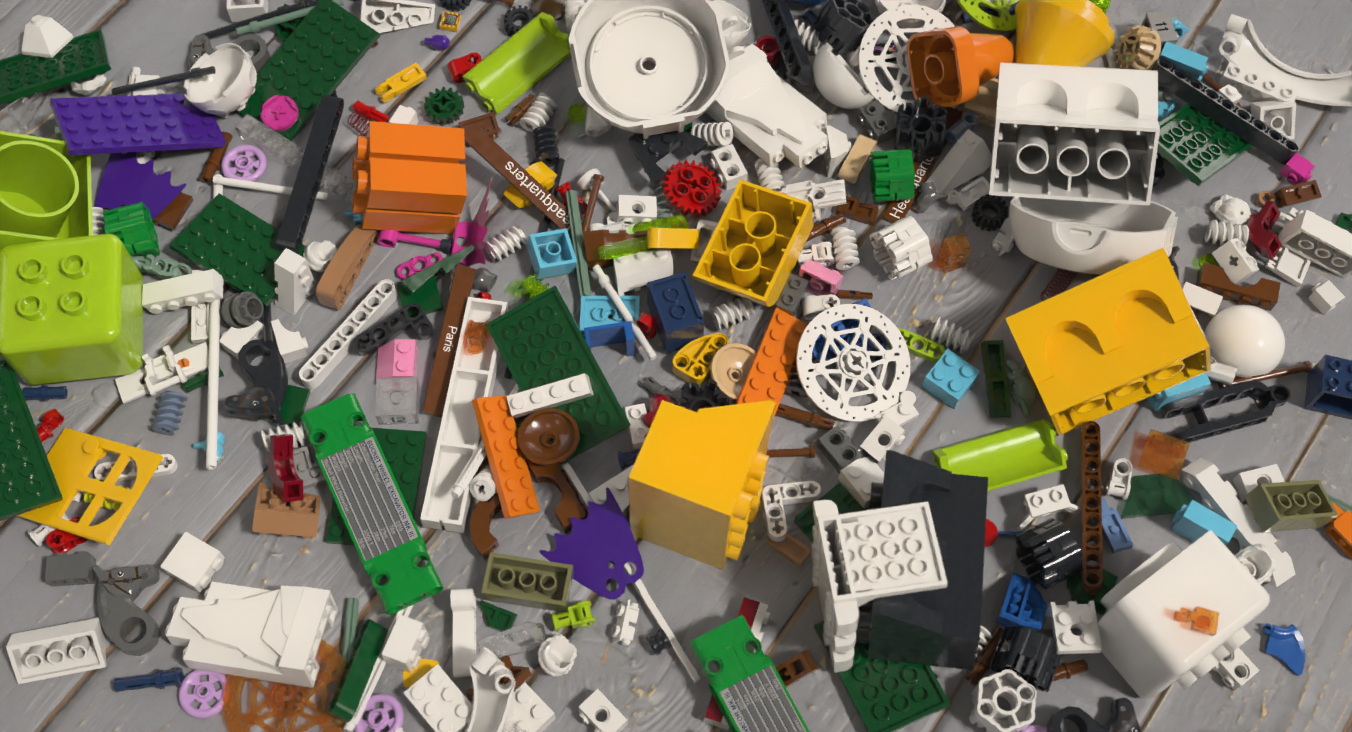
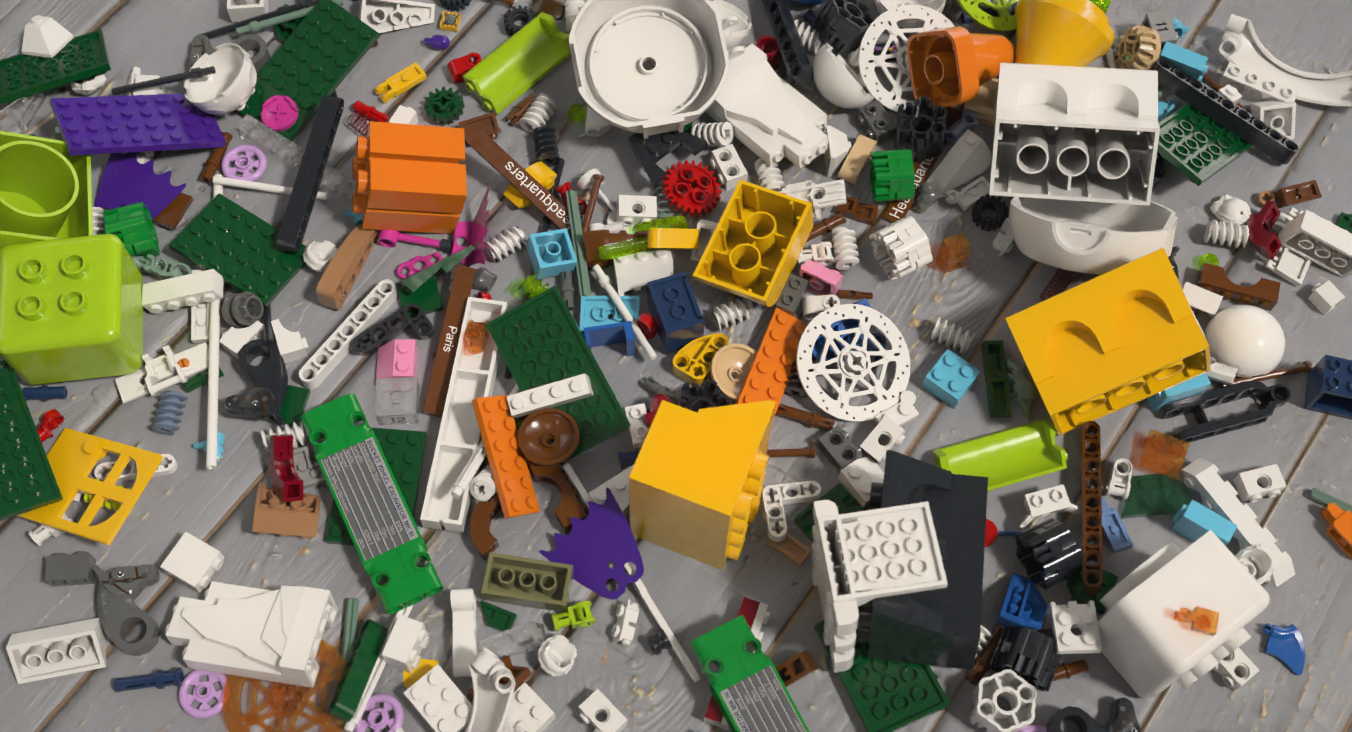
red piece [46,517,88,554] -> none
white wedge [274,248,317,316] -> none
lime beam [898,328,946,363] -> none
white brick [1212,238,1259,284] -> none
olive brick [1244,480,1338,533] -> none
dark pink brick [1279,153,1315,185] -> none
none -> dark grey pin [559,271,575,311]

